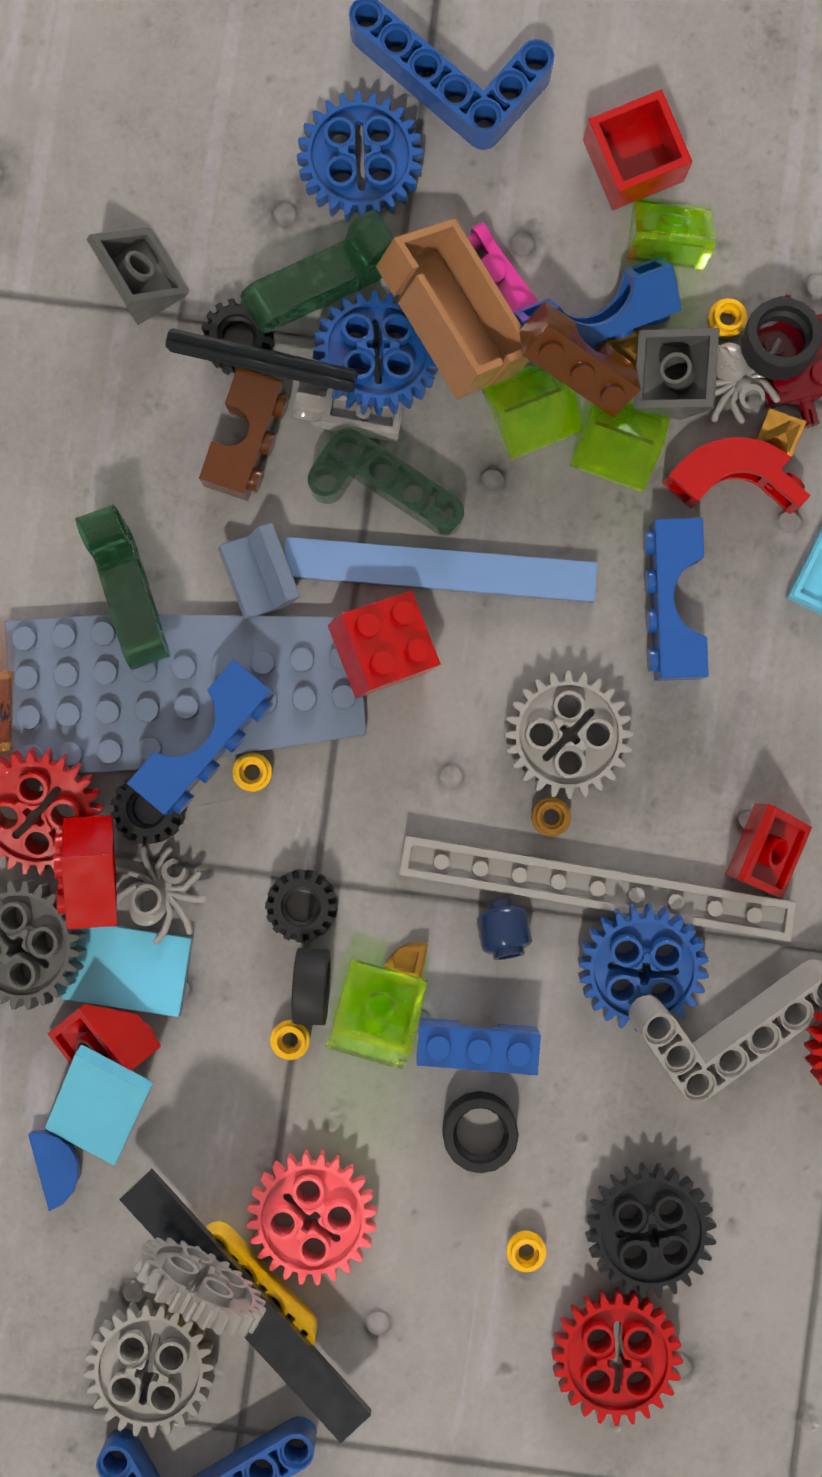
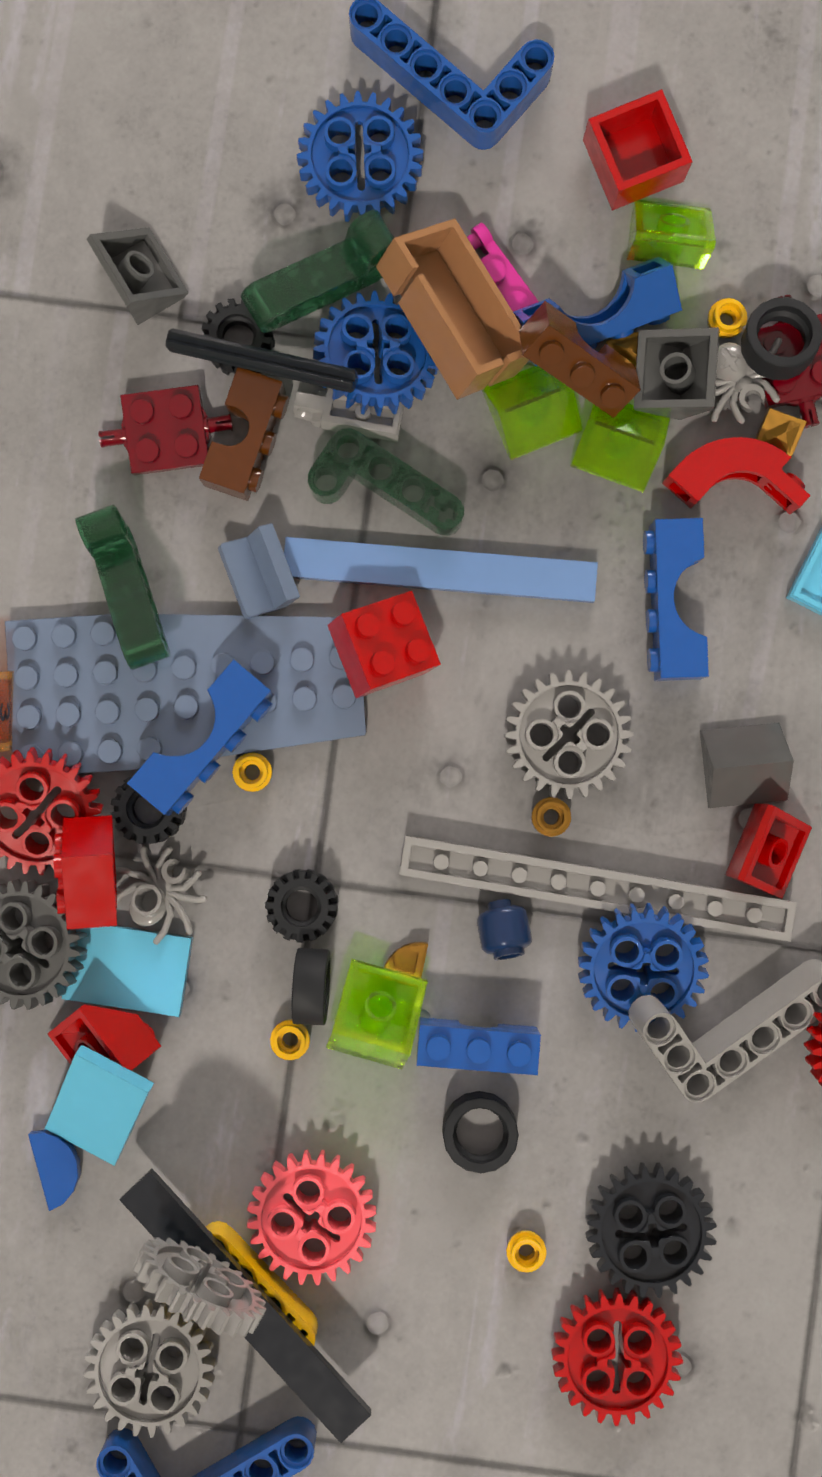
none -> dark red plate [98,385,233,475]
none -> dark grey slope [700,722,794,808]

